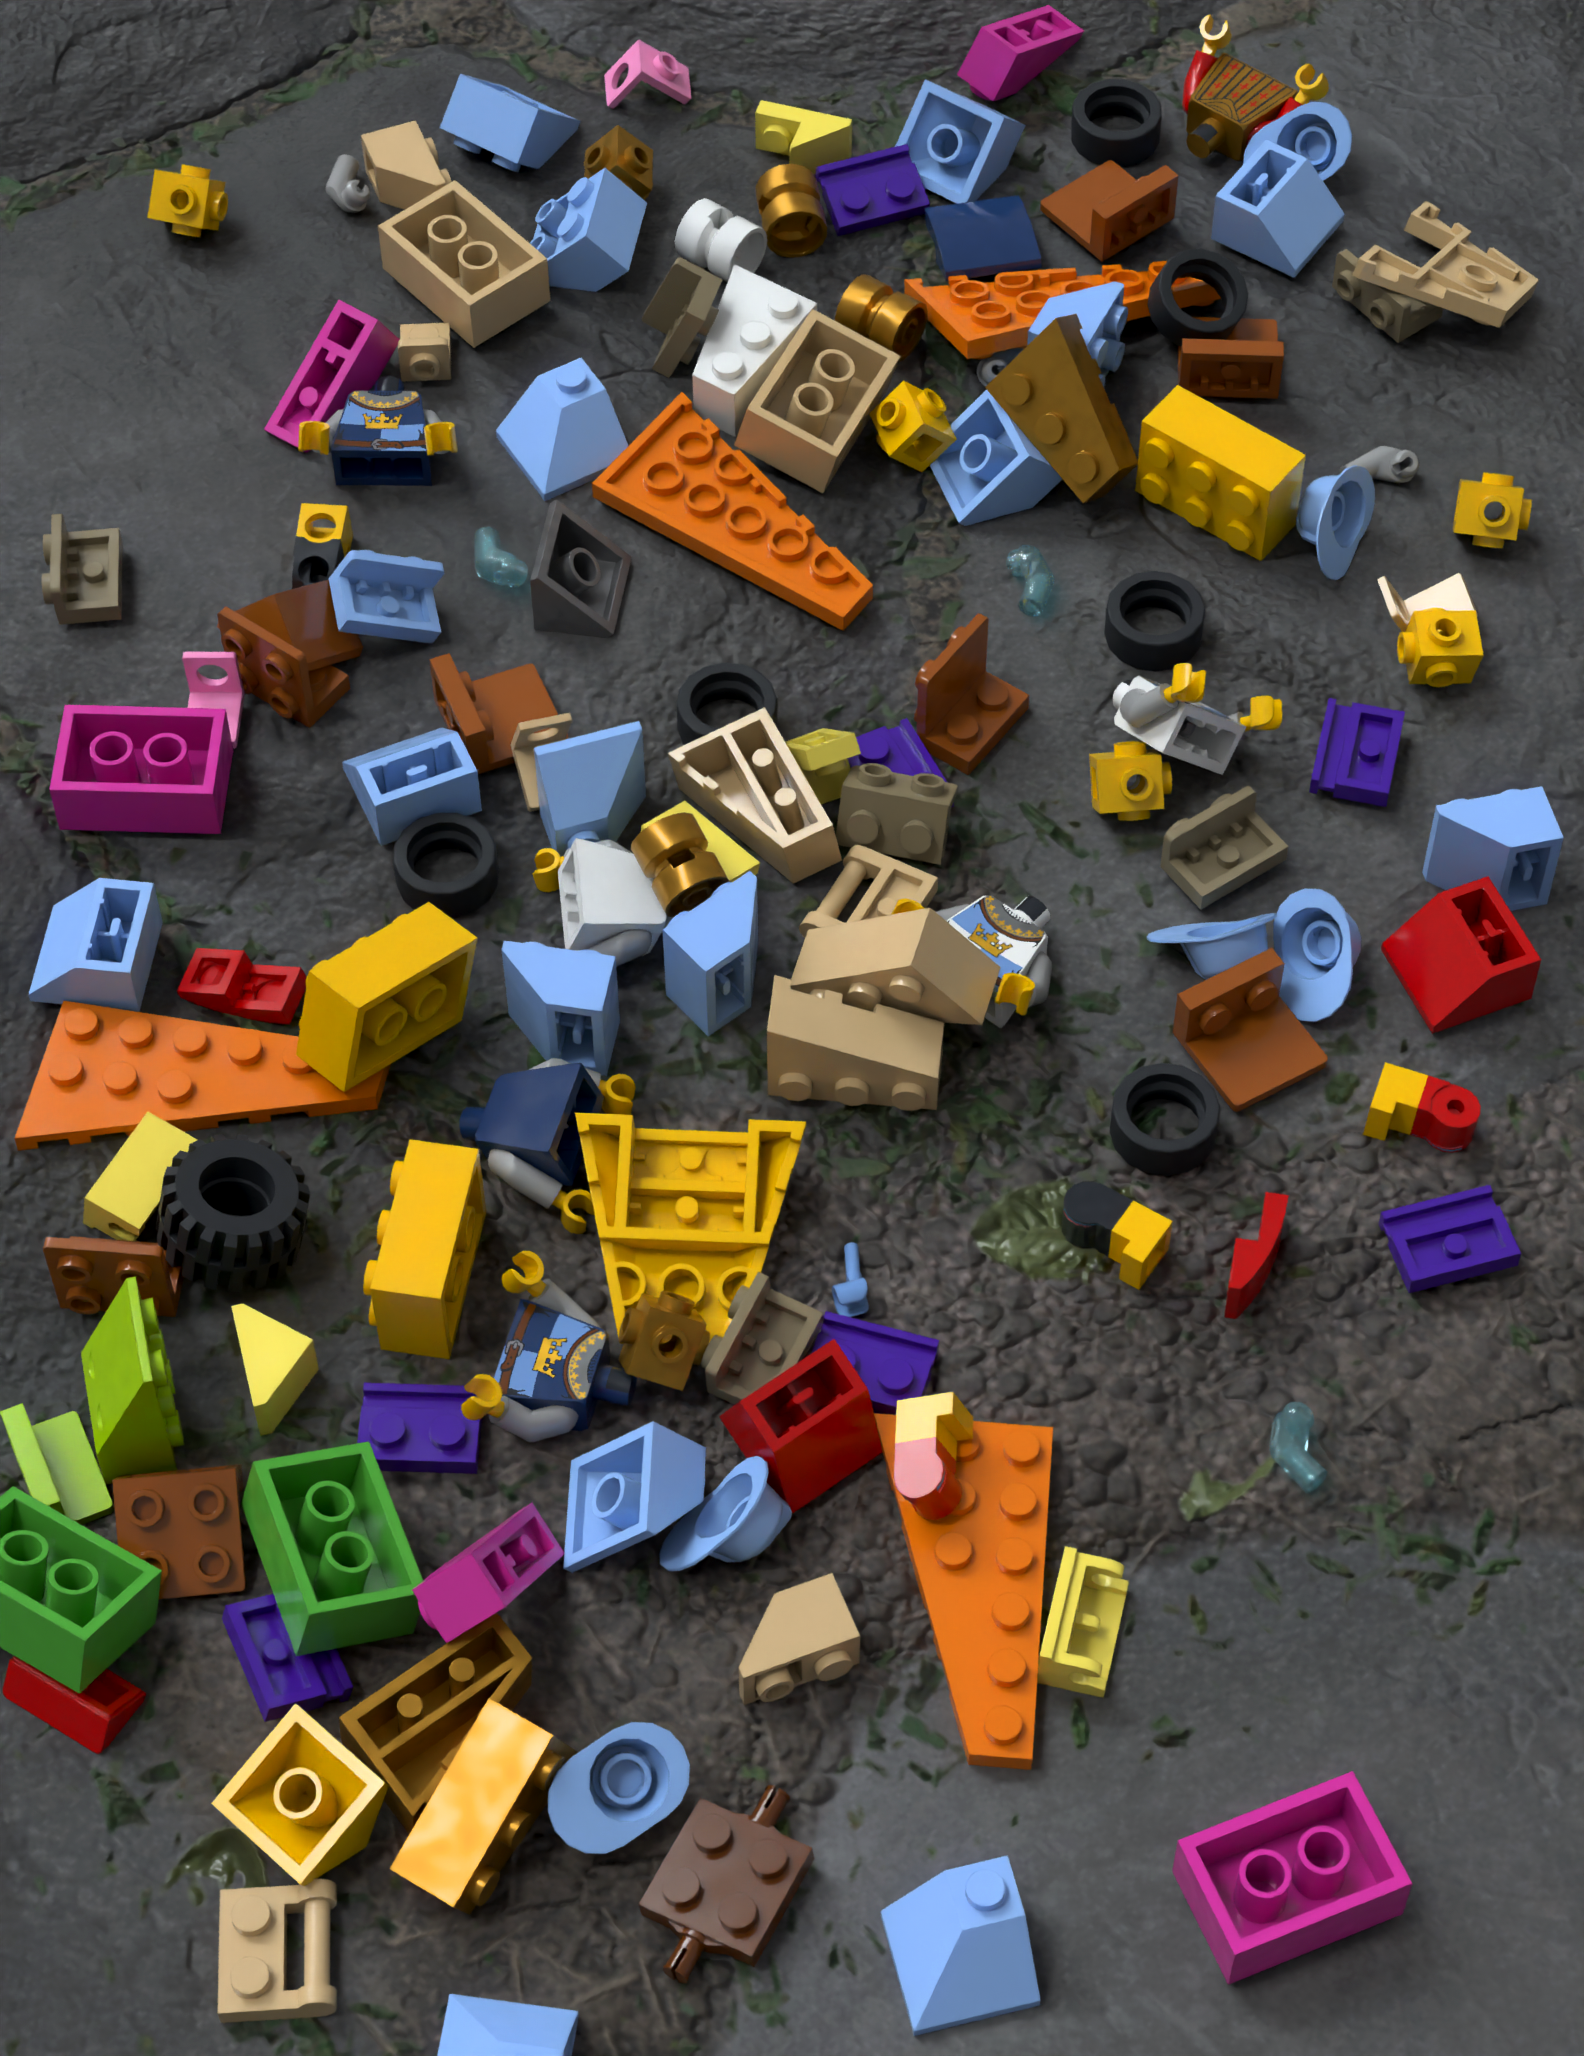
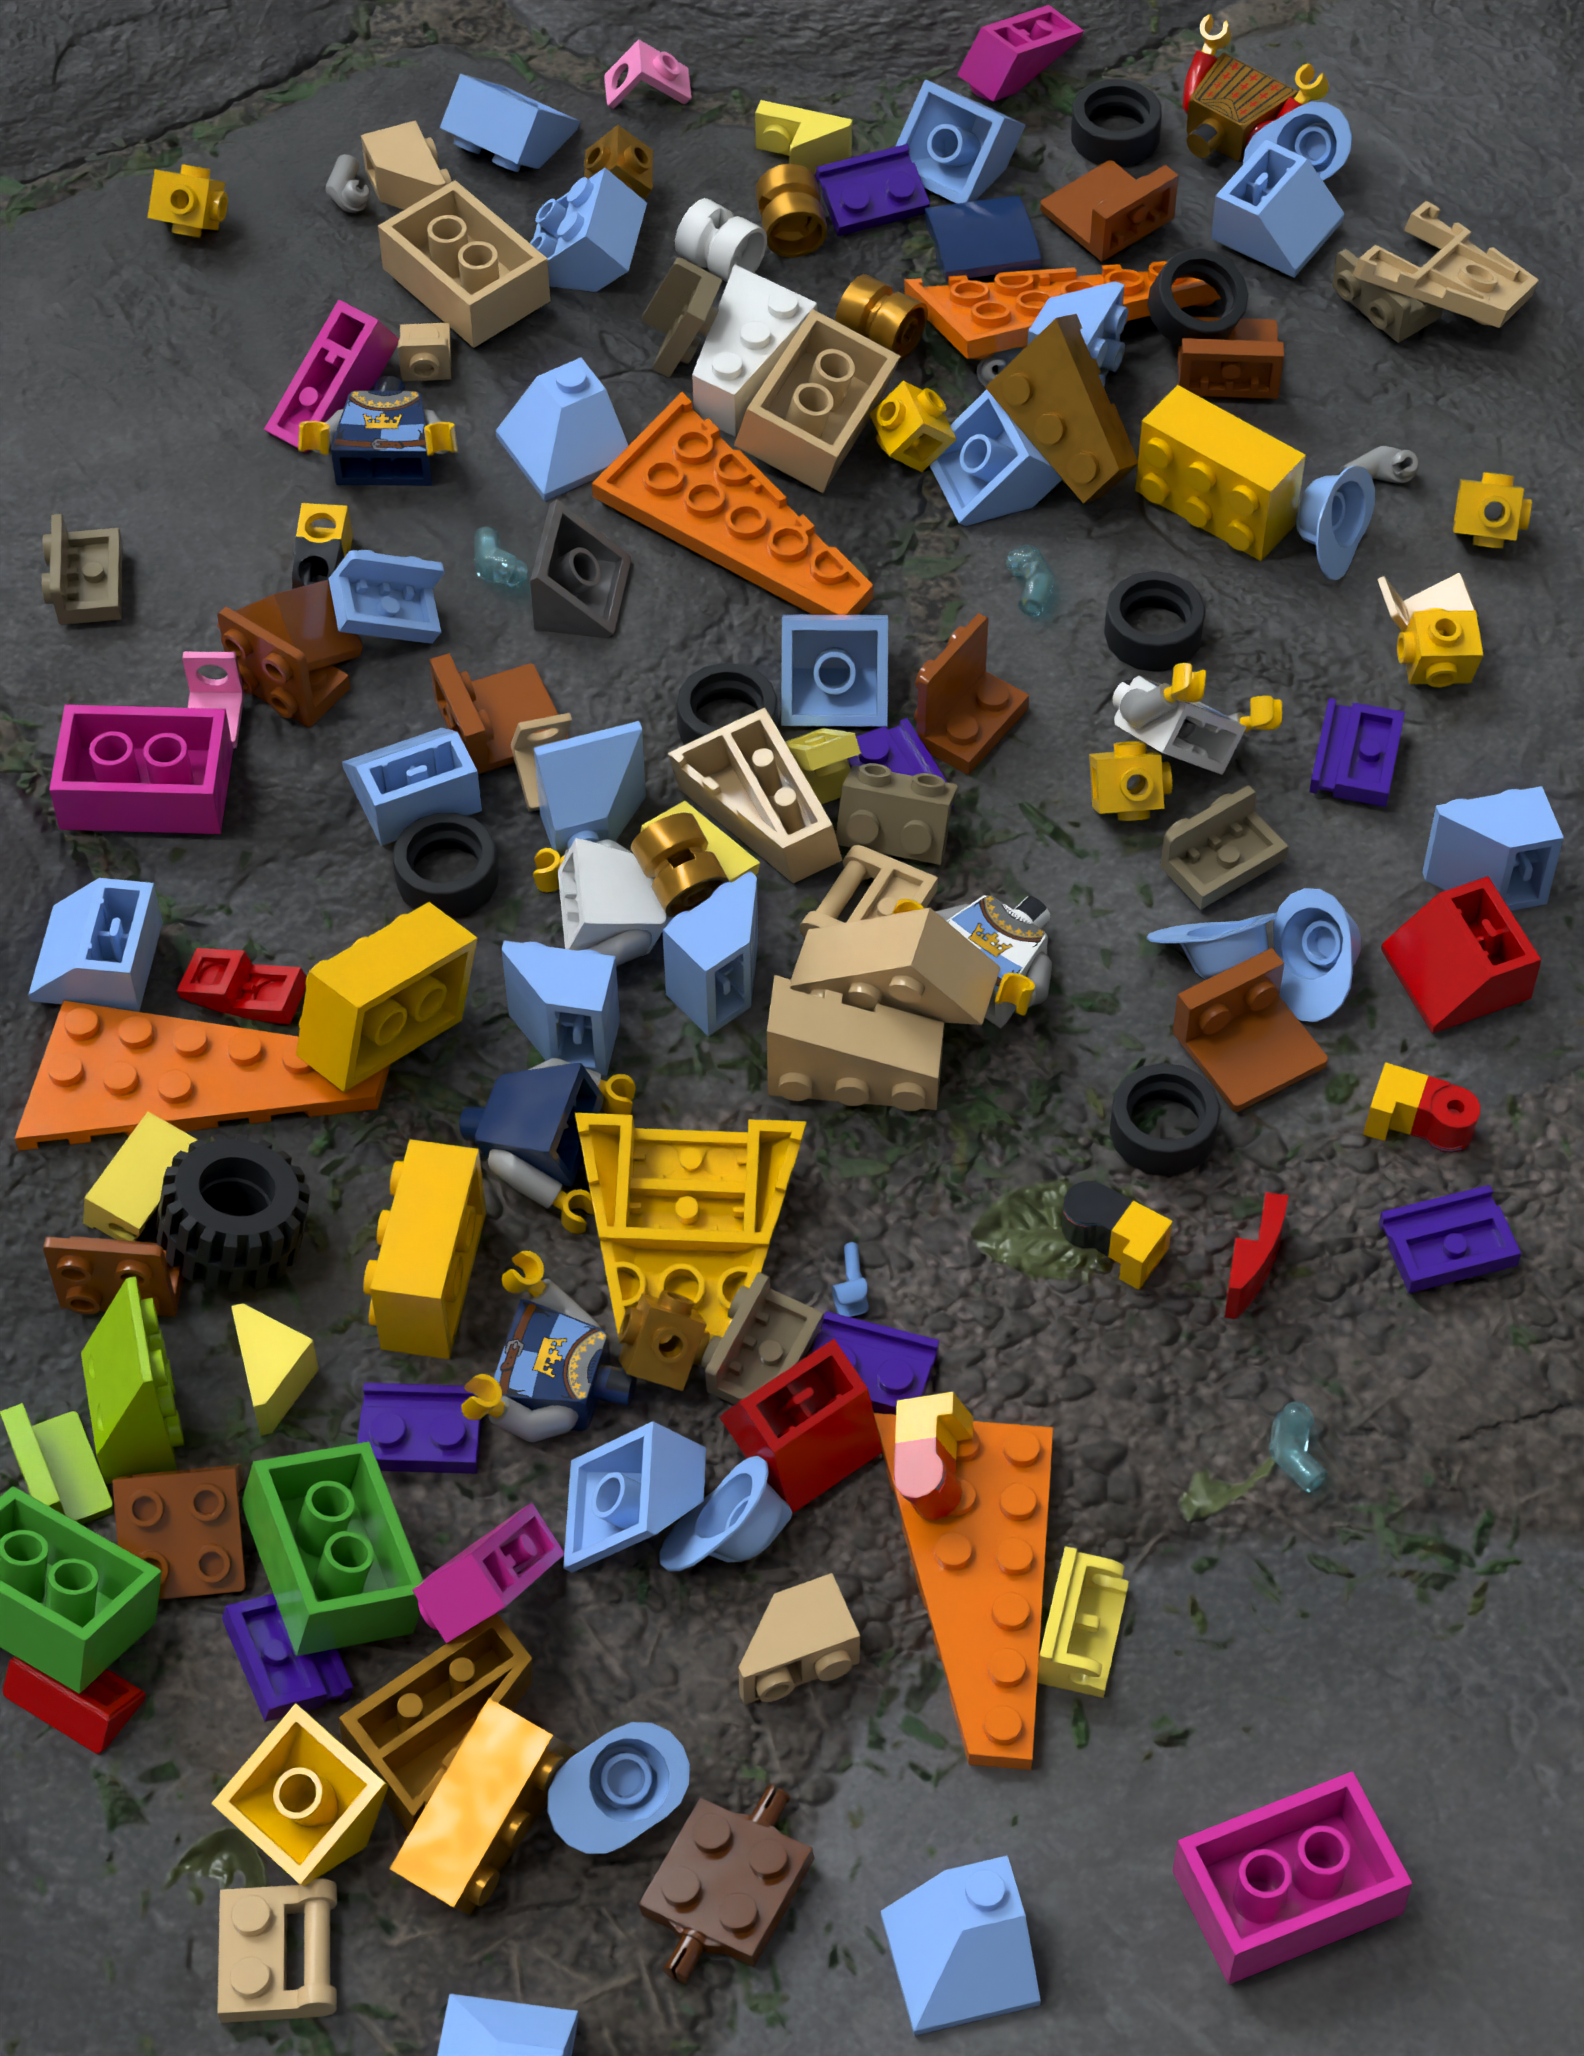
none -> light blue slope [781,615,888,726]

